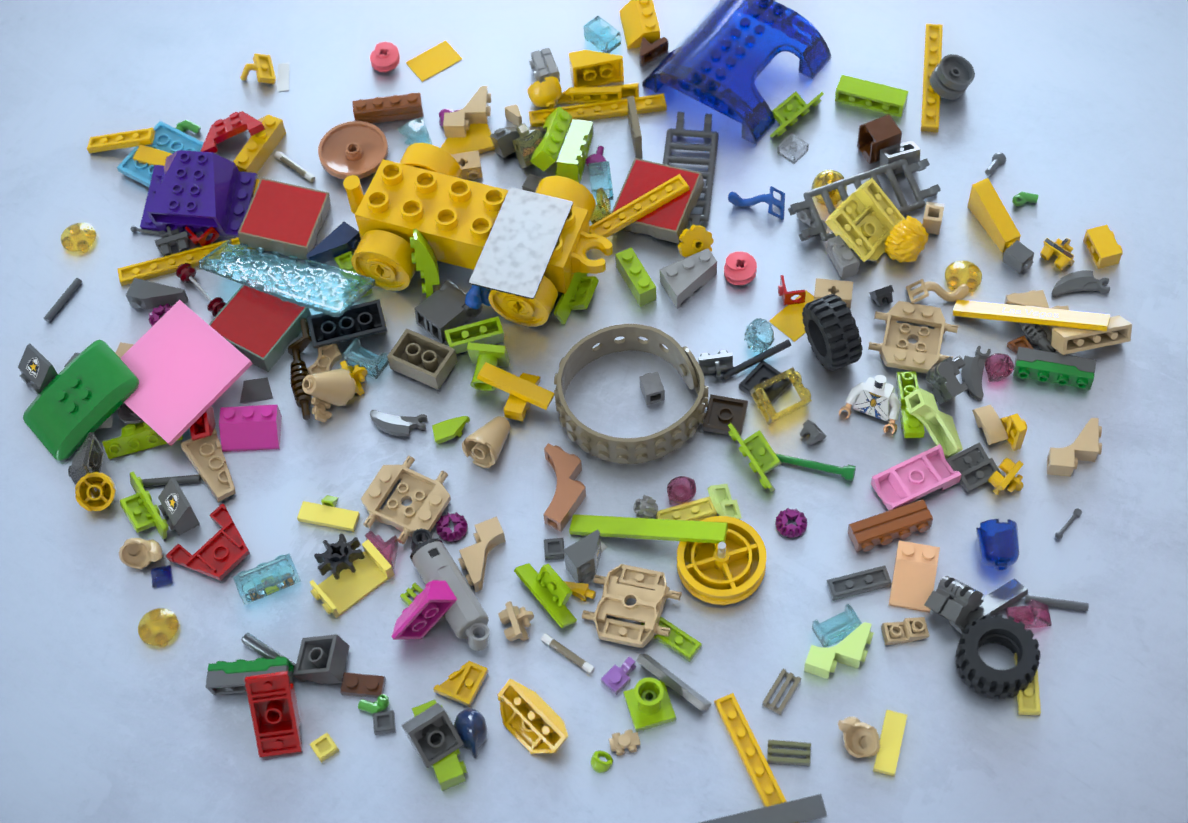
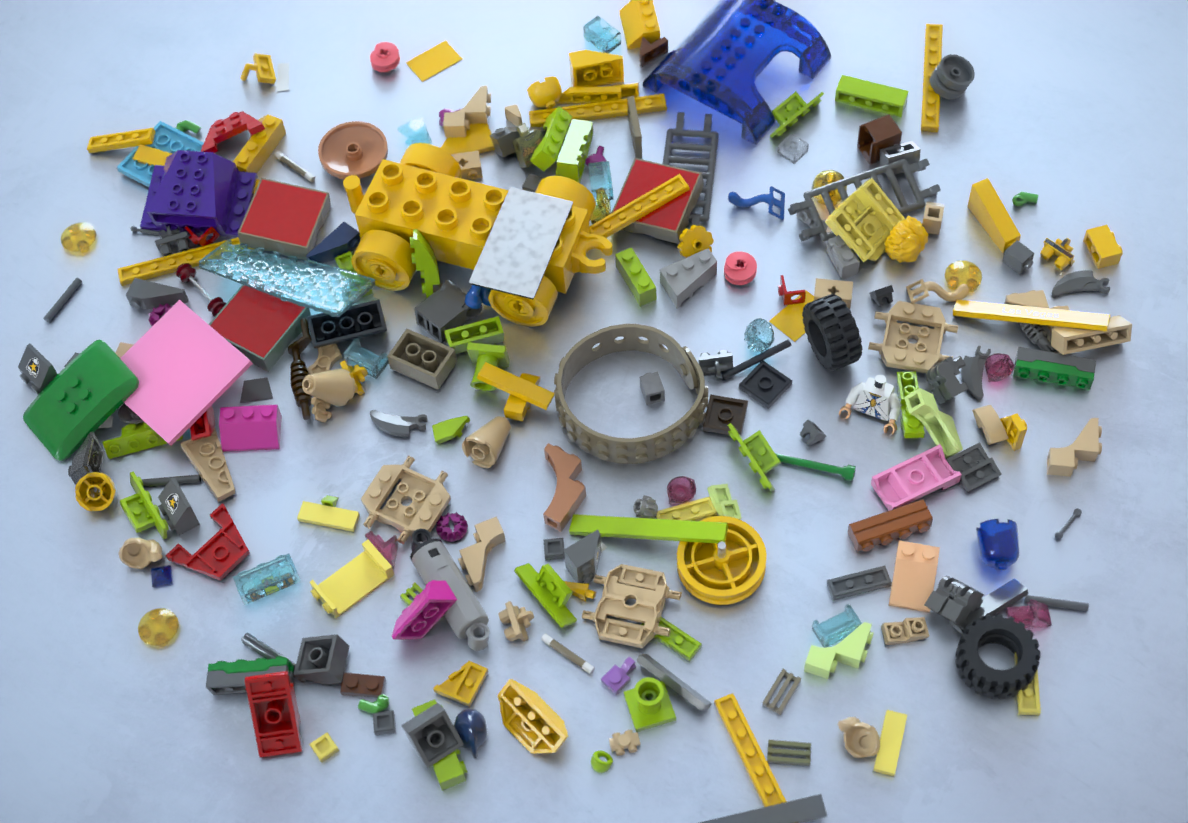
black gear [314,533,365,580] -> none
dark orange brick [352,92,424,124] -> none
light grey brick [529,47,560,83] -> none
lime bracket [554,272,599,325] -> none
clear yellow window [750,367,812,425] -> none
magenta gear [775,508,807,538] -> none
dark grey bar [985,152,1006,176] -> none
yellow hips [988,457,1024,495] -> none
dark orange tile [1007,335,1034,353] -> none

